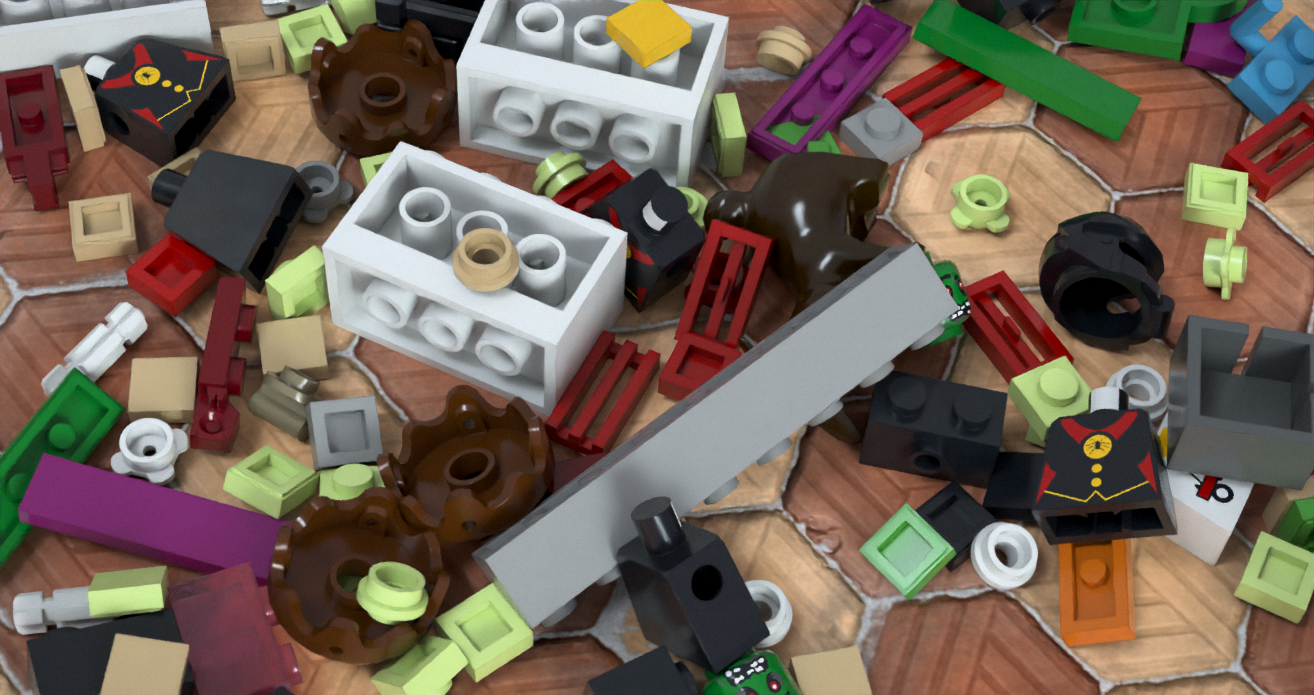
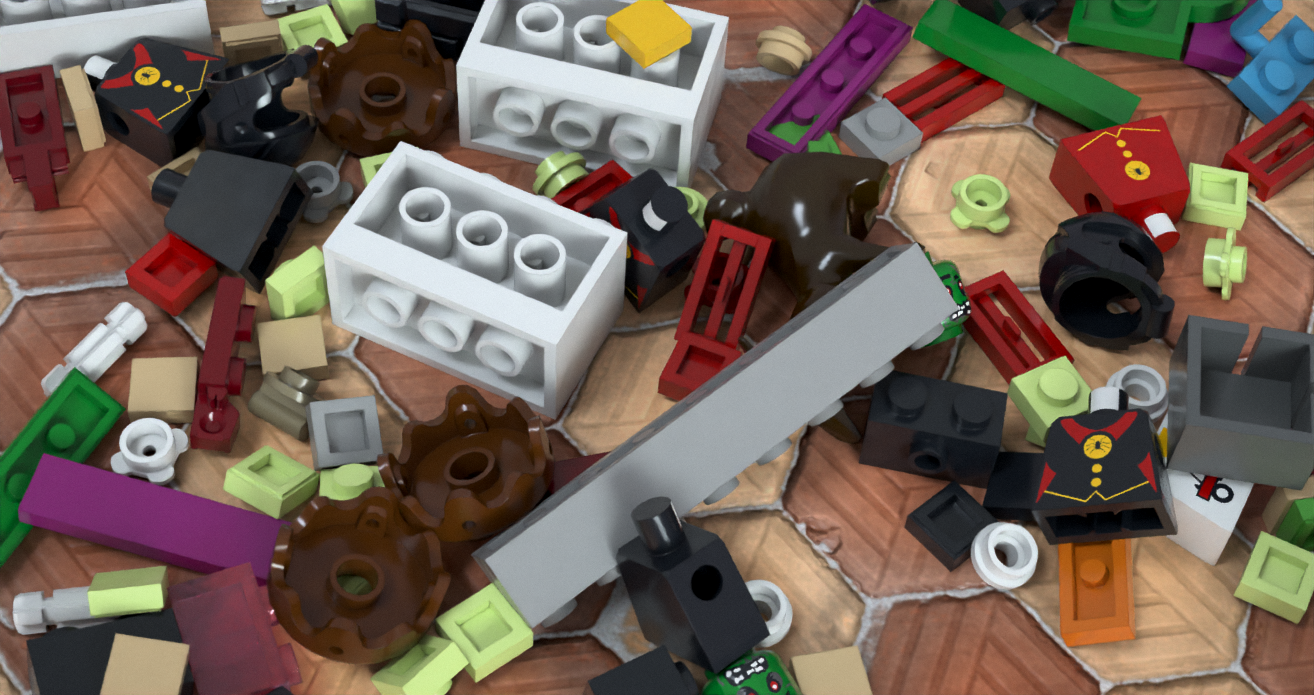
tan tile [69,193,139,262] -> none
yellowish green plate [356,562,429,625] -> none
tan plate [452,228,519,292] -> none
red tile [545,330,661,456] -> none
yellowish green tile [709,92,746,177] -> none
tile [859,503,957,601] -> none
none -> black helmet [197,45,320,167]
none -> red torso [1049,115,1190,253]

